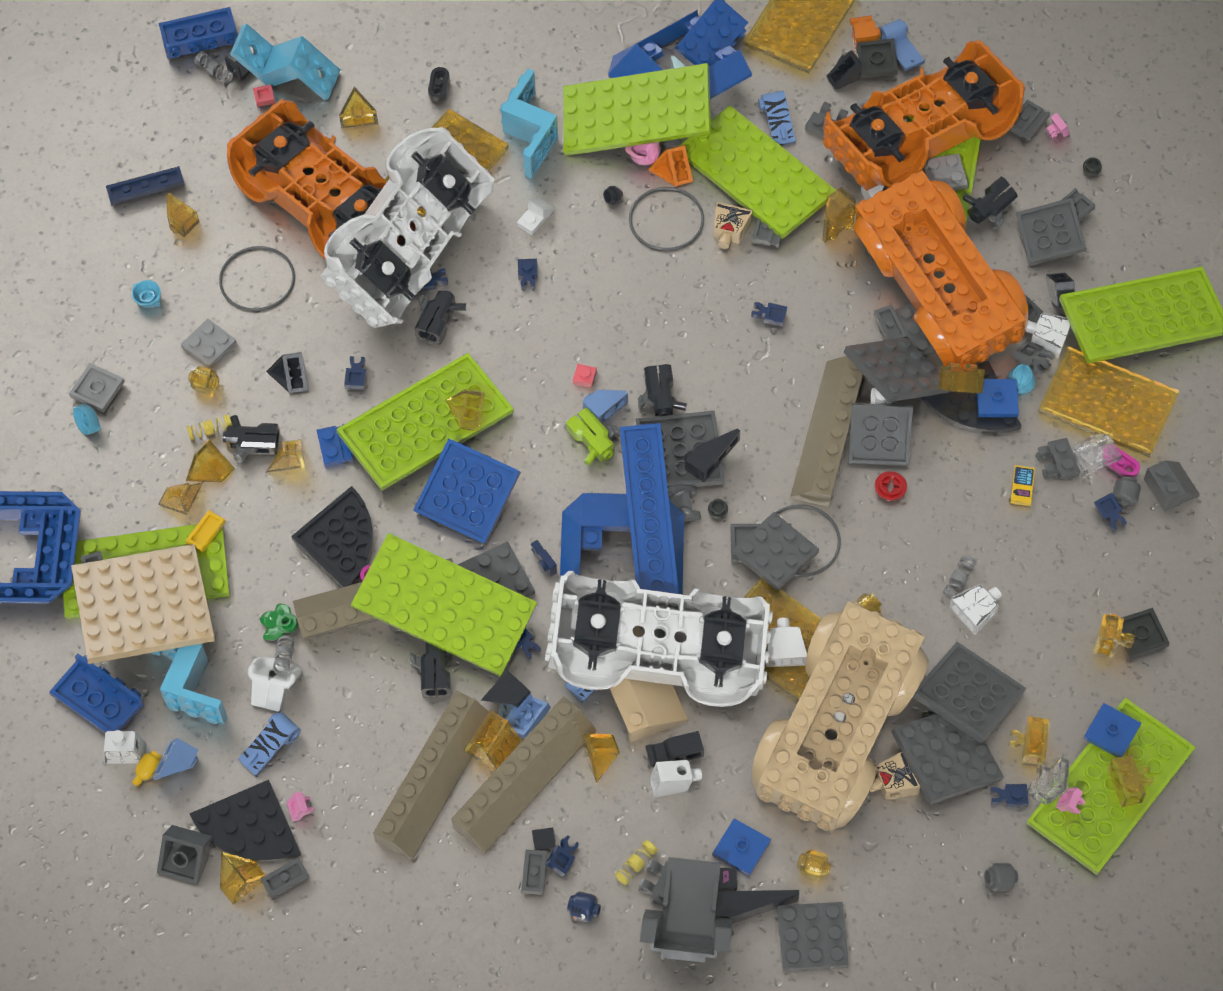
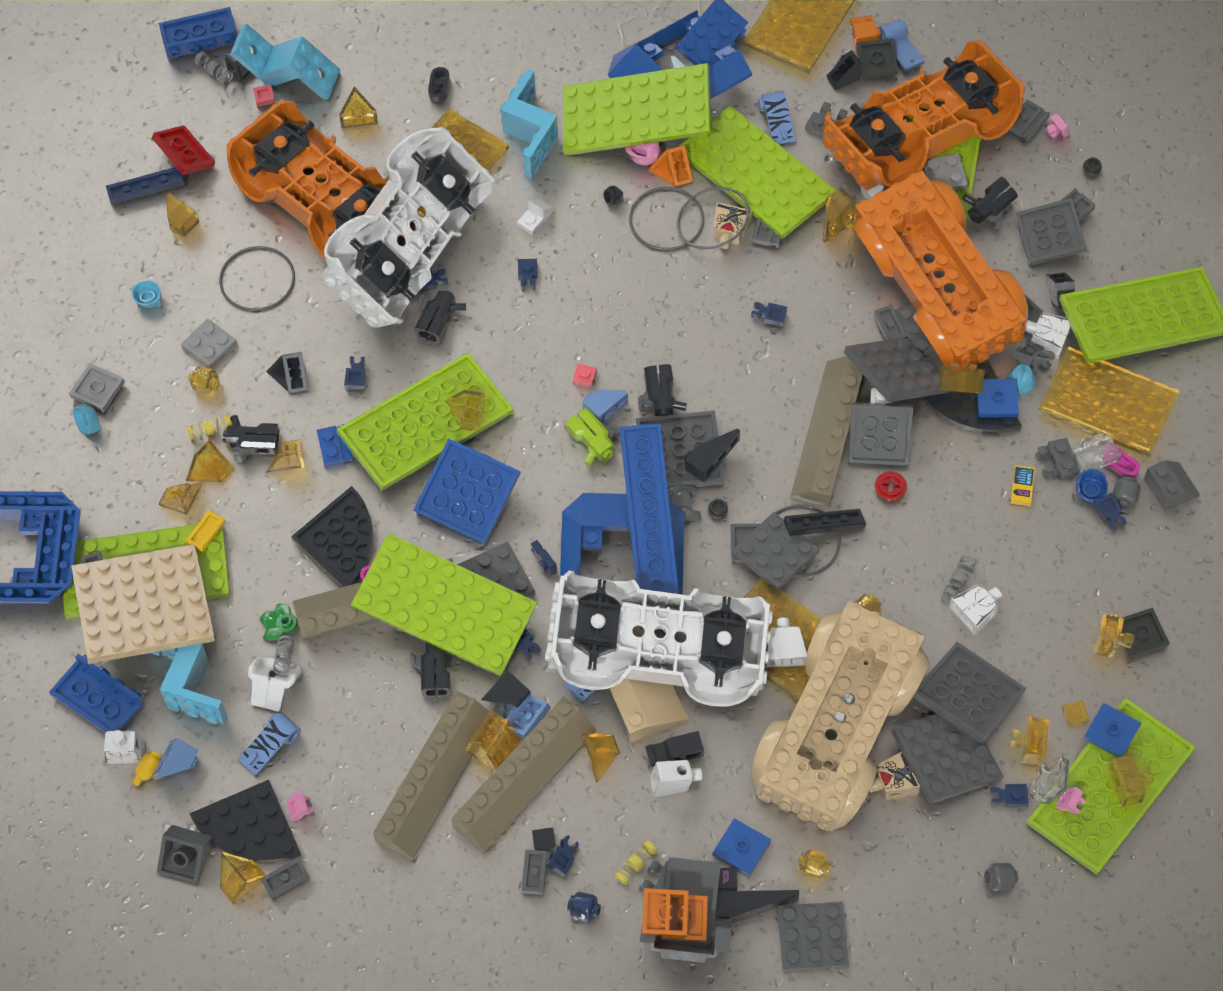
none -> red plate [152,125,215,175]
none -> orange bracket [641,888,708,942]
none -> dark grey piece [677,187,749,249]
none -> black tile [783,509,866,536]
none -> clear yellow plate [1062,700,1089,727]
none -> blue hair [1076,468,1108,503]

